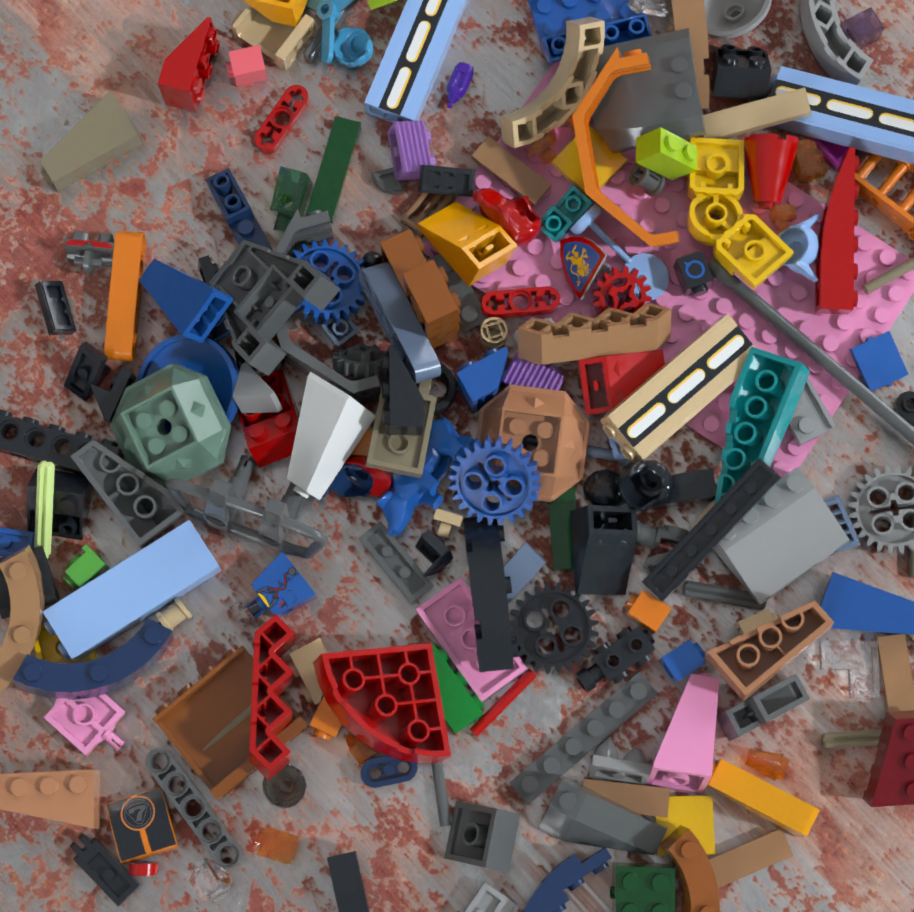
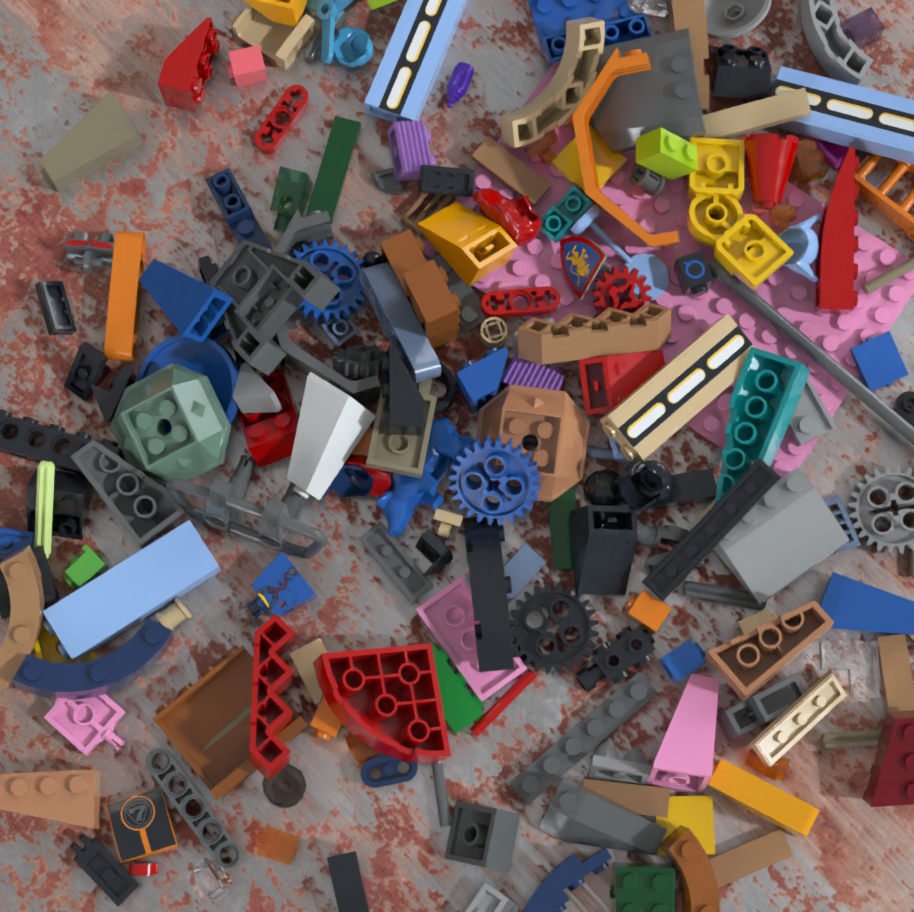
none -> tan tile [750,672,847,767]

